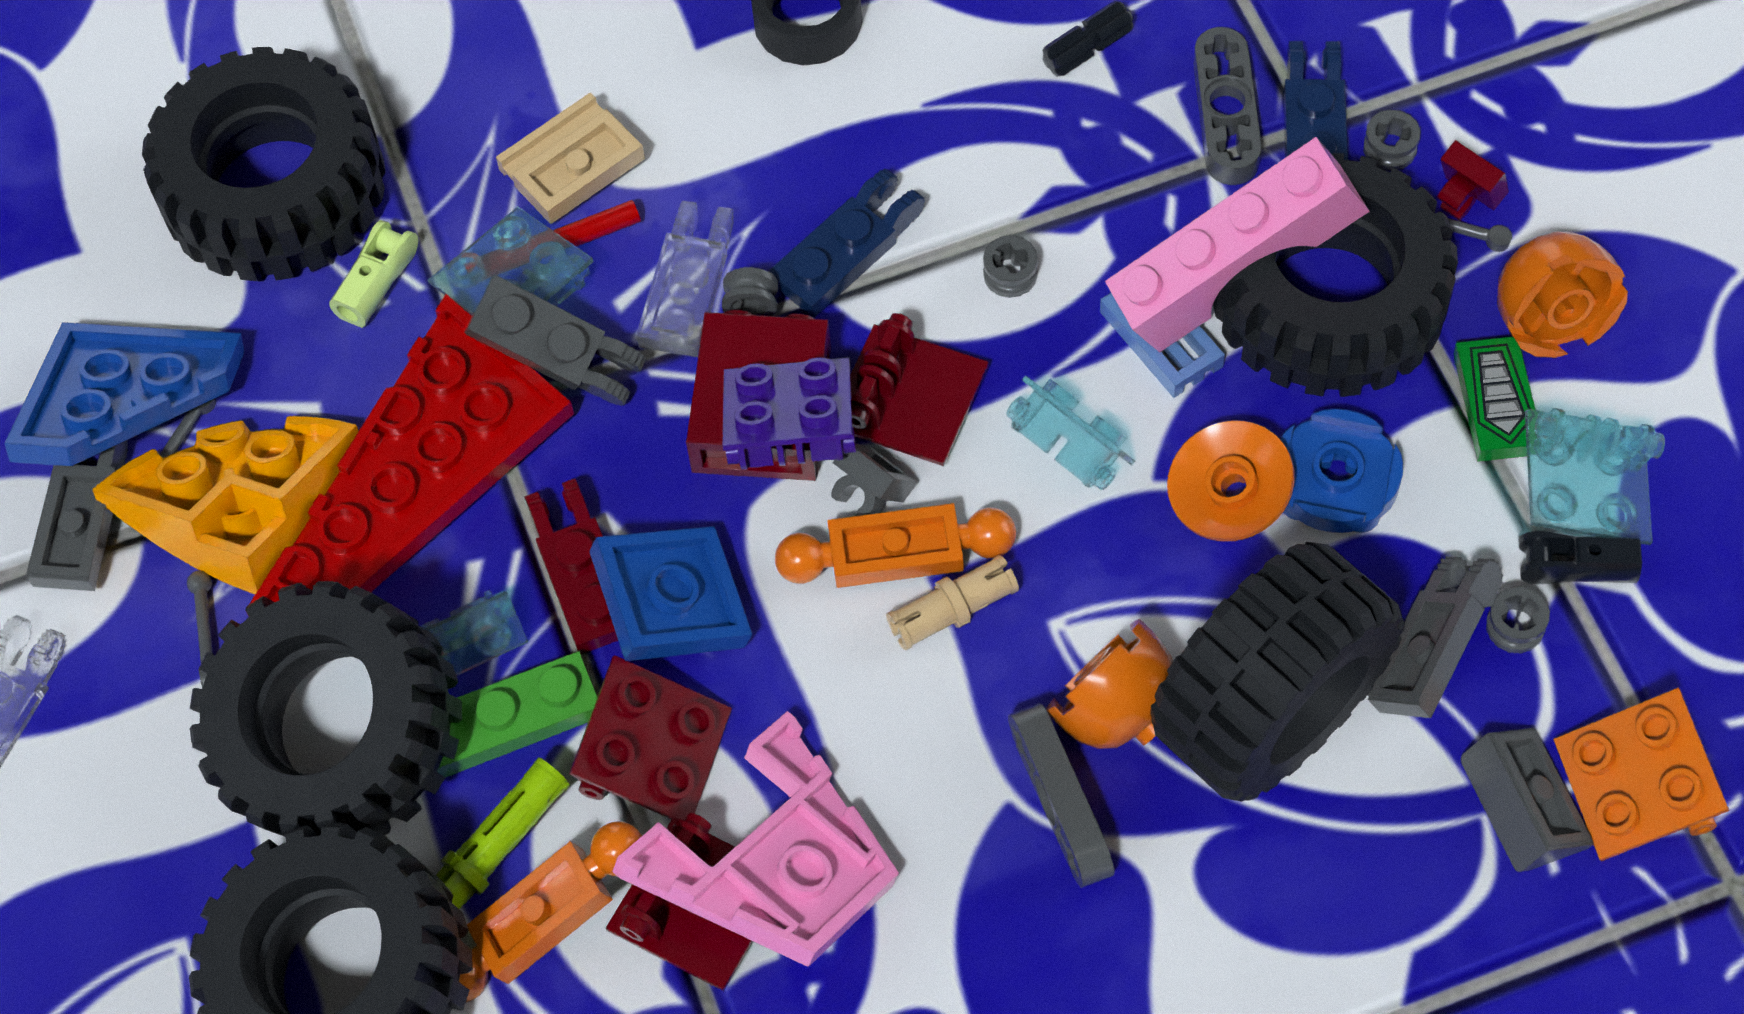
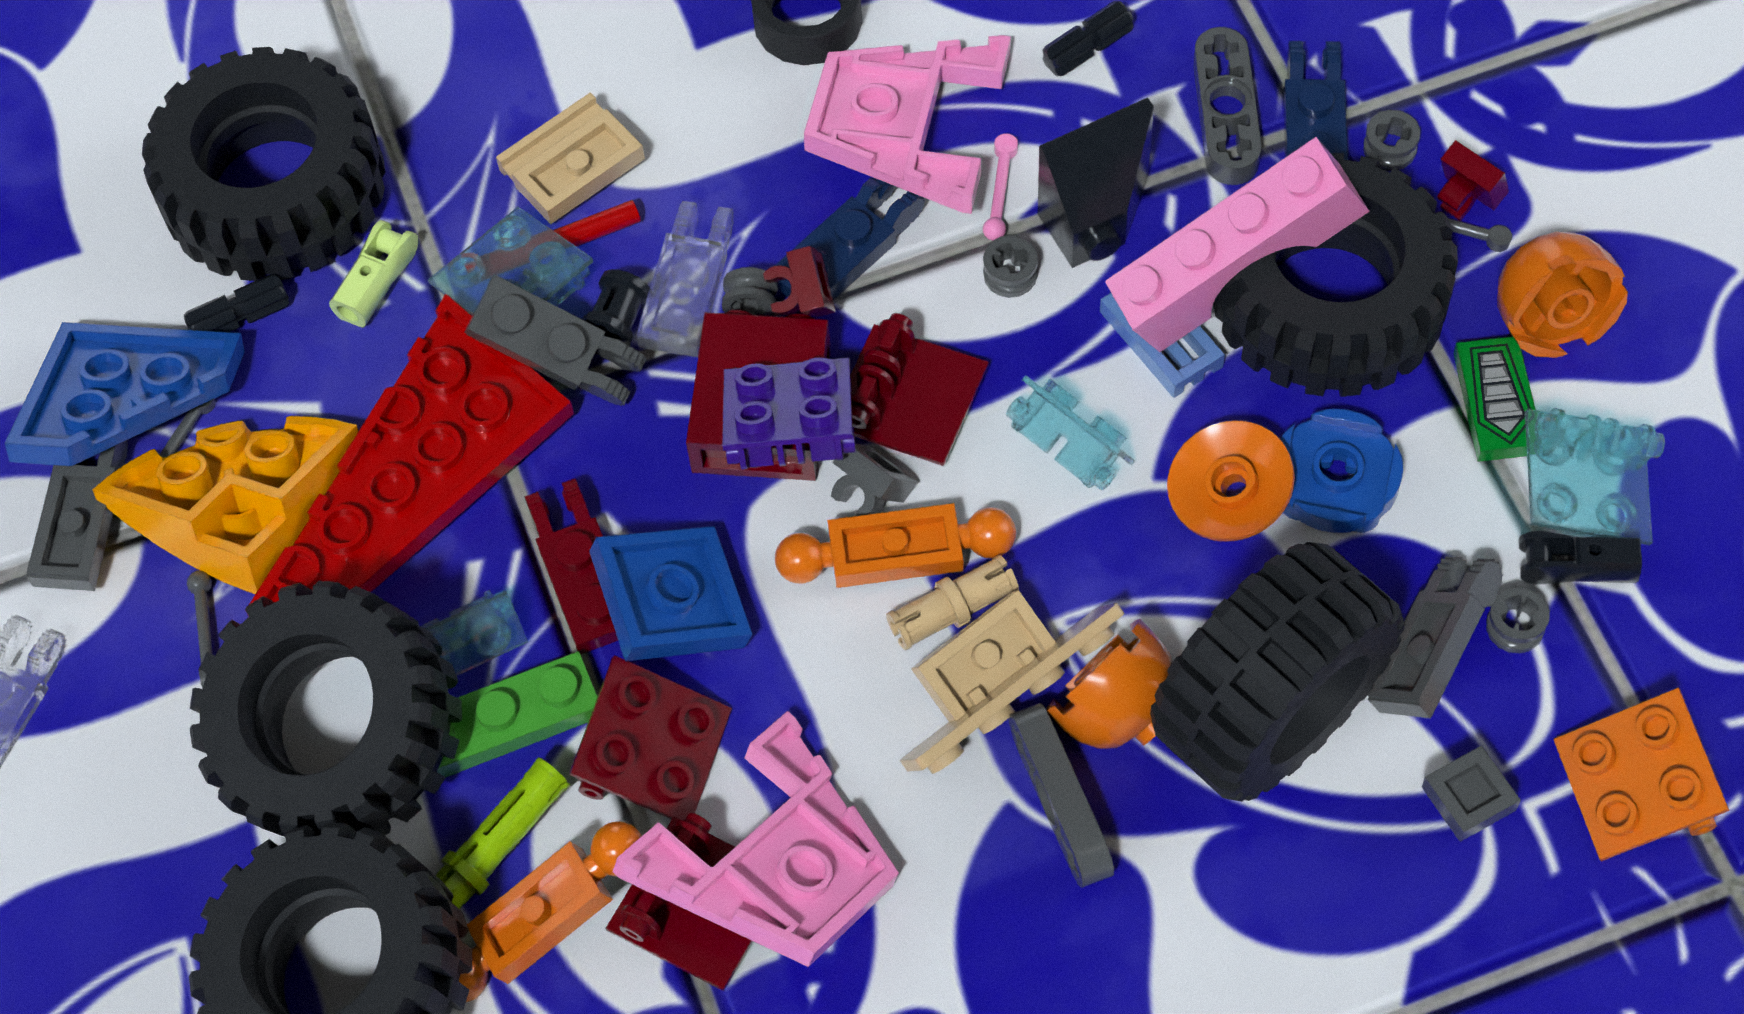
dark grey slope [1461,728,1594,872] -> none
none -> black piece [184,274,289,332]
none -> black bush [582,269,653,346]
none -> dark red tile [763,246,836,318]
none -> bright pink wing [804,35,1011,214]
none -> tan bracket [900,590,1125,774]
none -> bright pink hinge [983,133,1018,241]
none -> black slope [1038,97,1154,268]
none -> dark grey tile [1422,746,1521,842]

